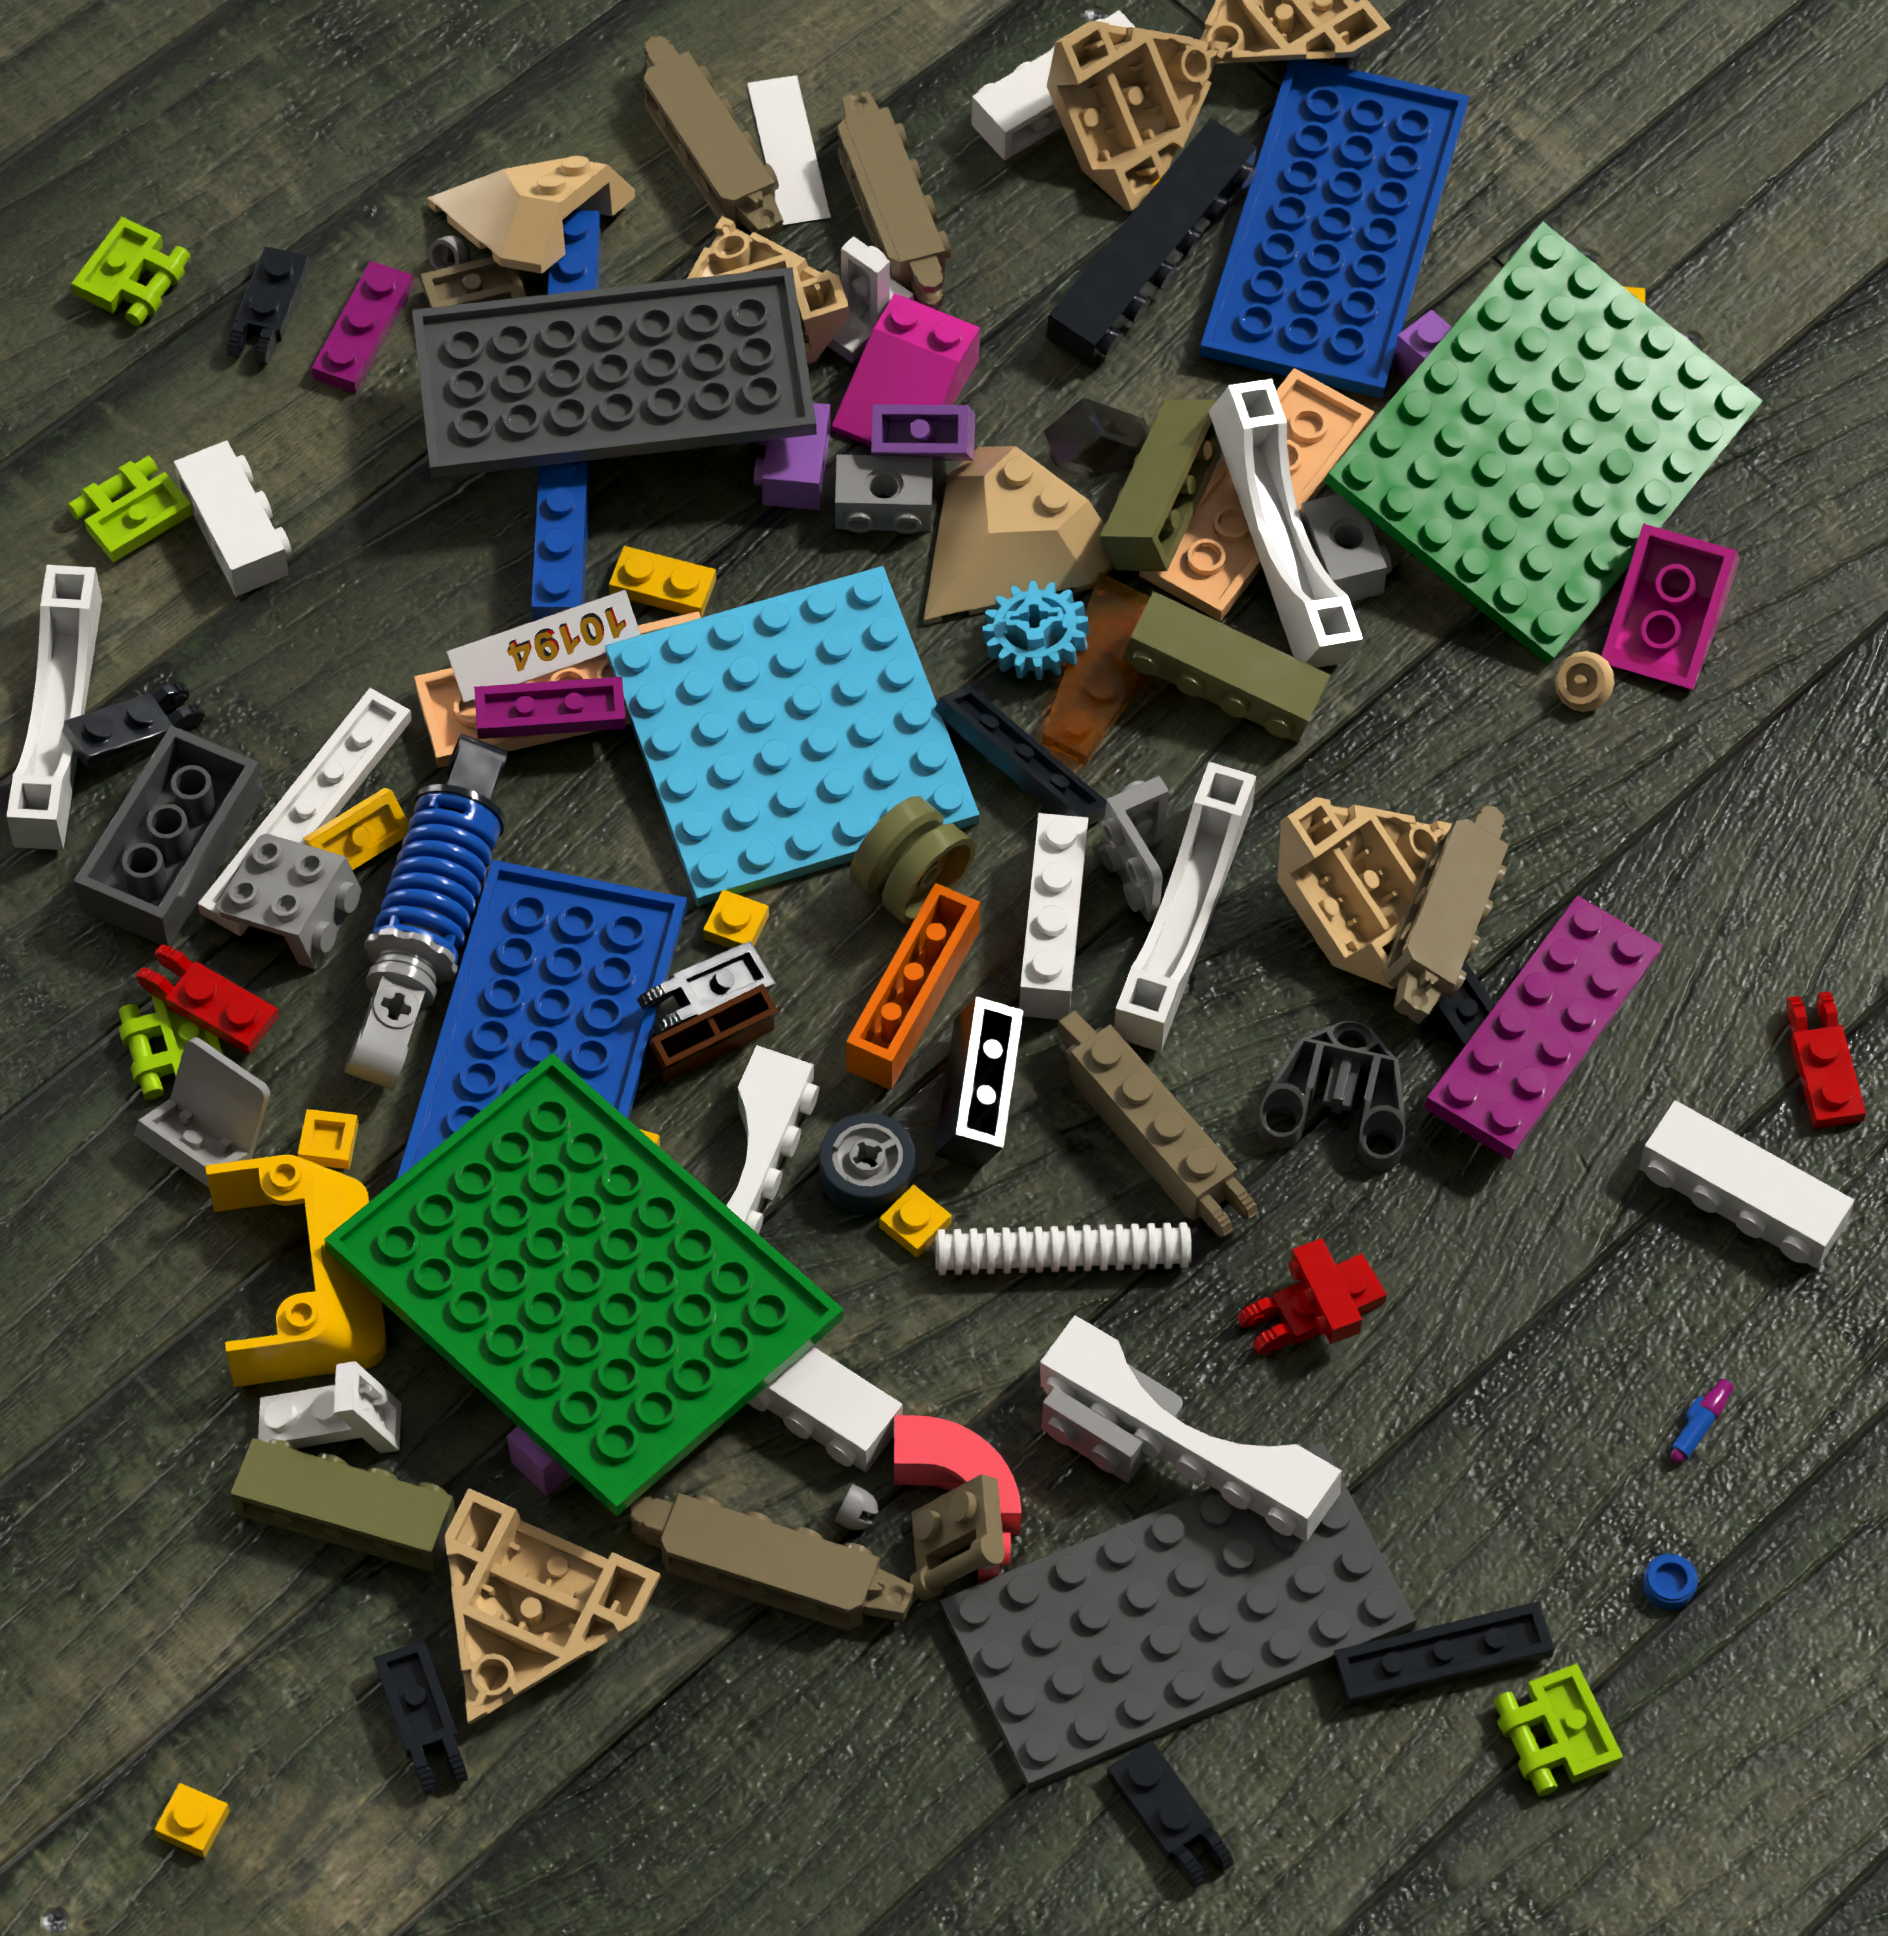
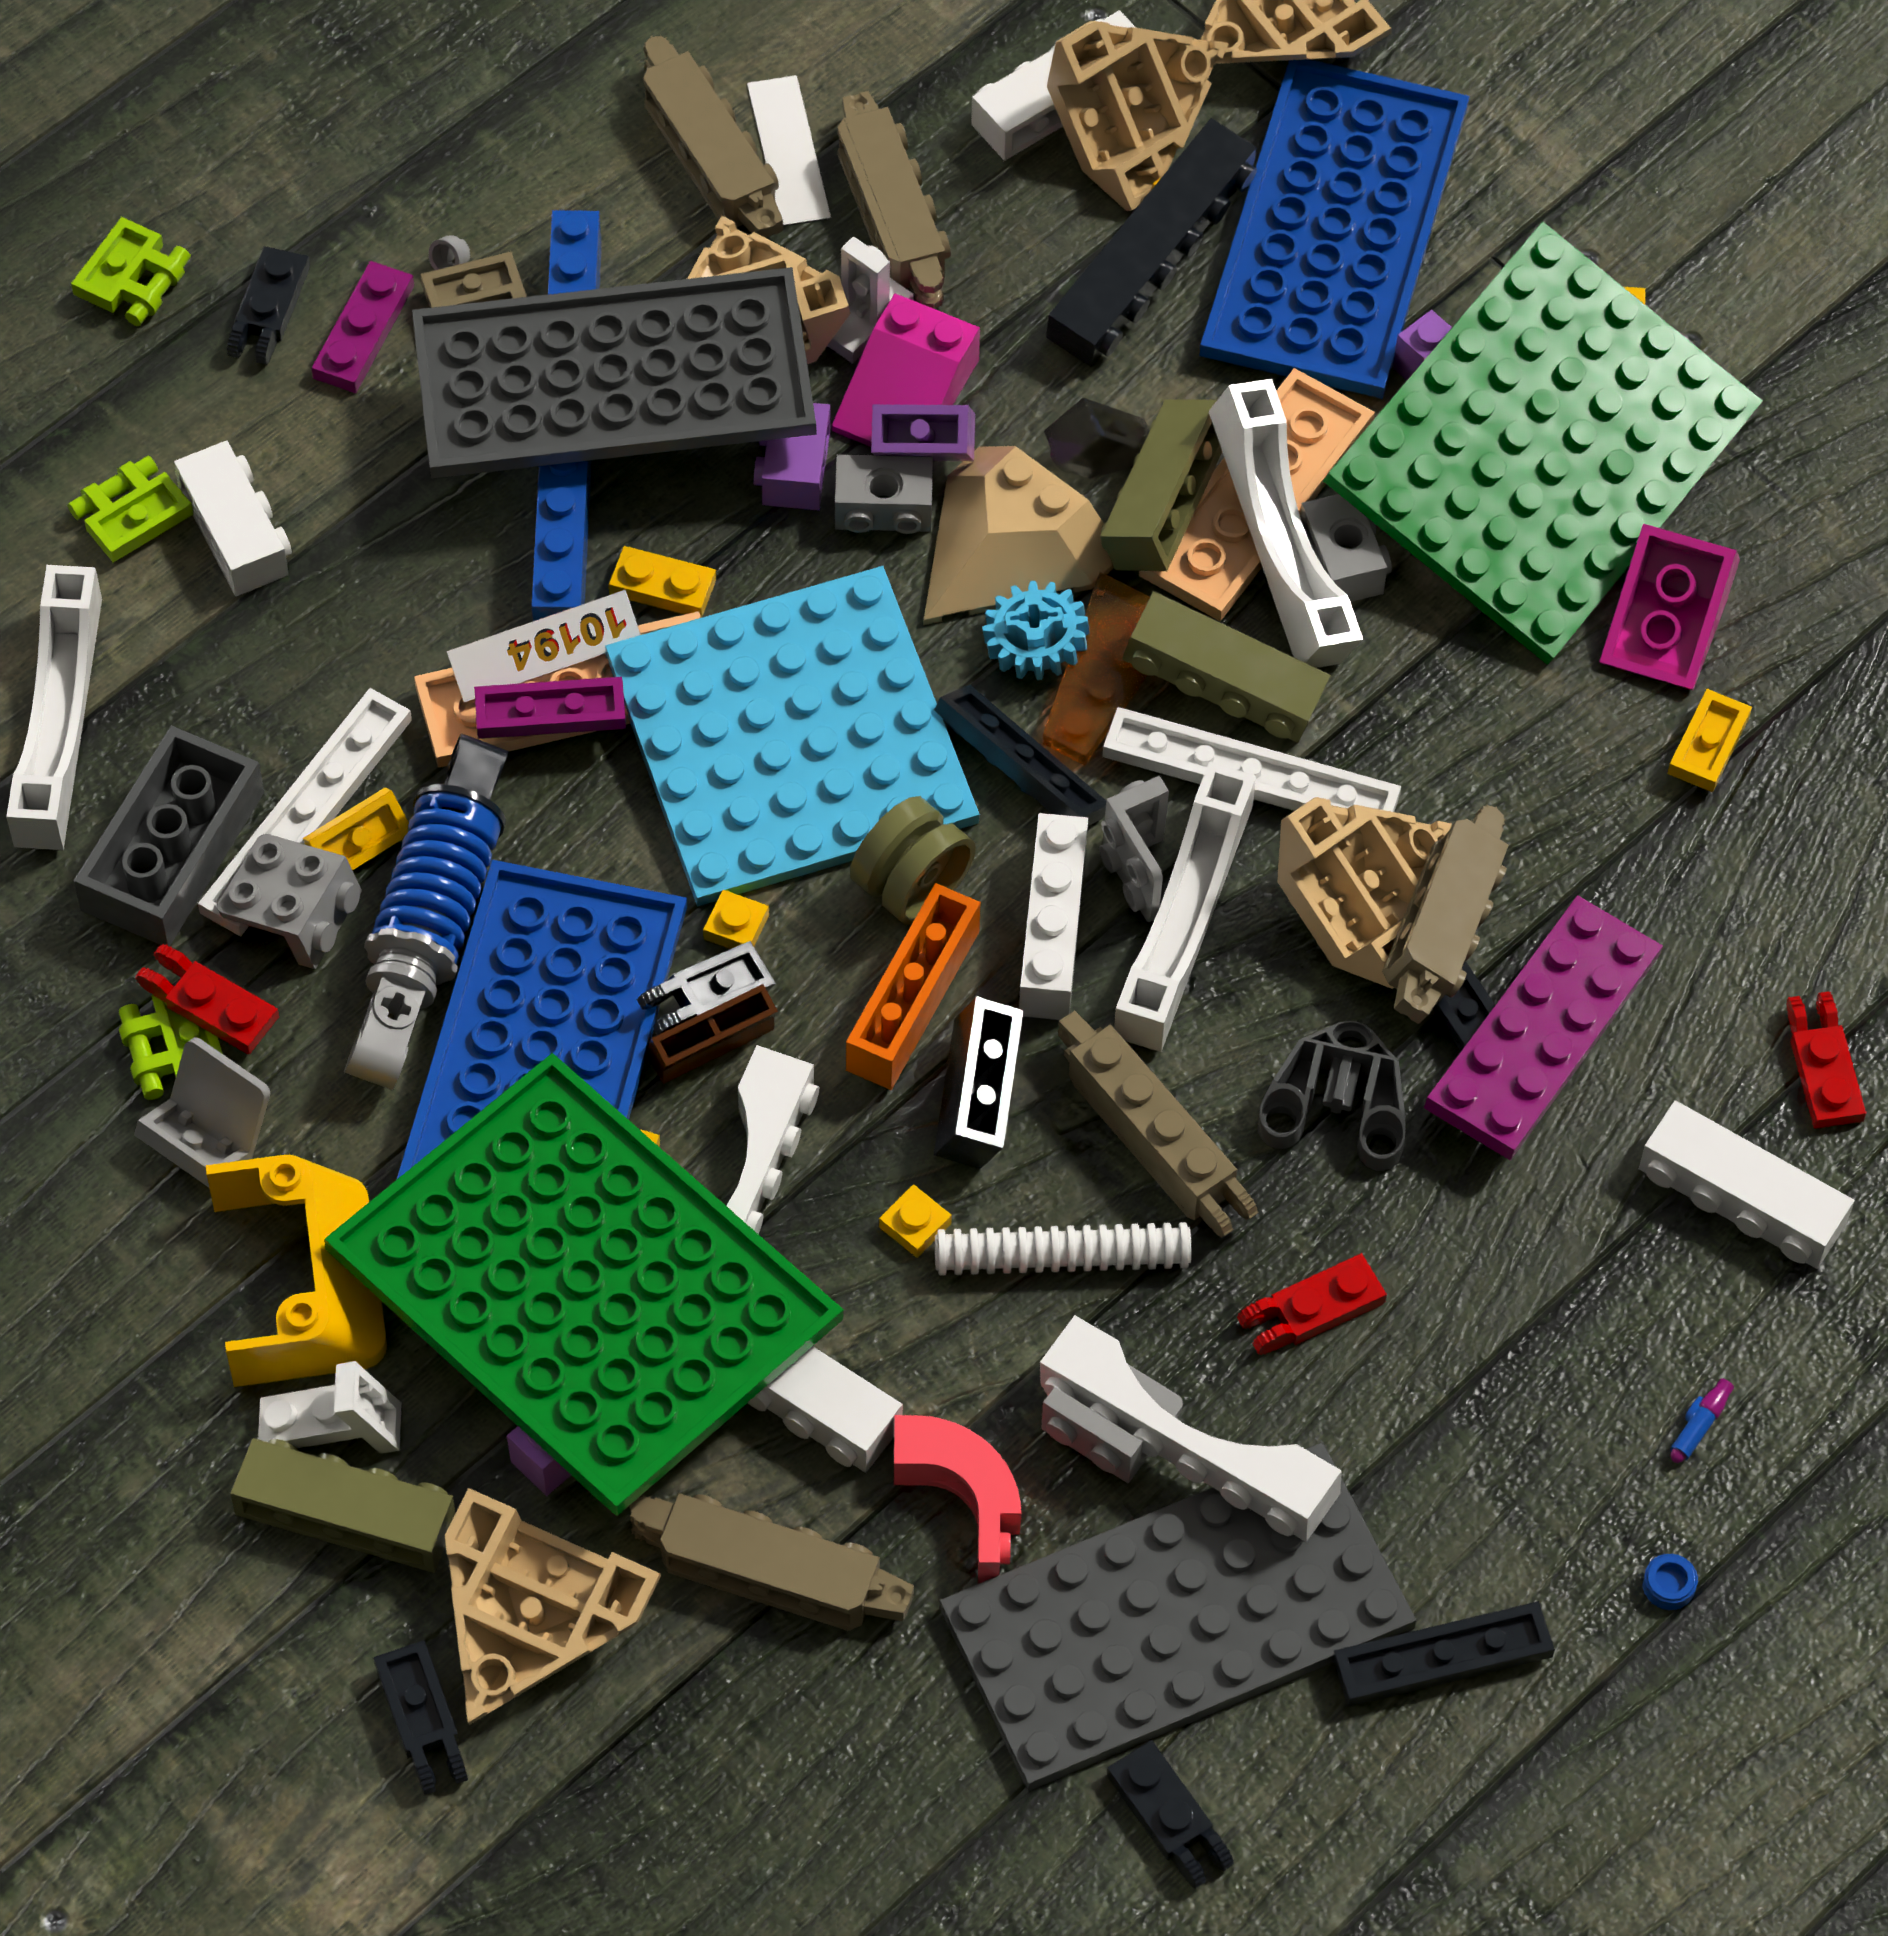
black hinge [62,681,206,768] -> none
yellow plate [154,1783,230,1858] -> none
yellow plate [298,1109,359,1170] -> none
tan wedge [427,156,635,274] -> none
wheel [819,1113,916,1216] -> none
light grey hinge [834,1484,878,1531] -> none
dark tan plate [910,1474,1005,1601] -> none
red piece [1288,1238,1363,1345] -> none
lime plate [1493,1663,1623,1797] -> none
tan hat [1555,651,1615,712] -> none
none -> white plate [1102,707,1401,812]
none -> yellow plate [1667,689,1752,792]

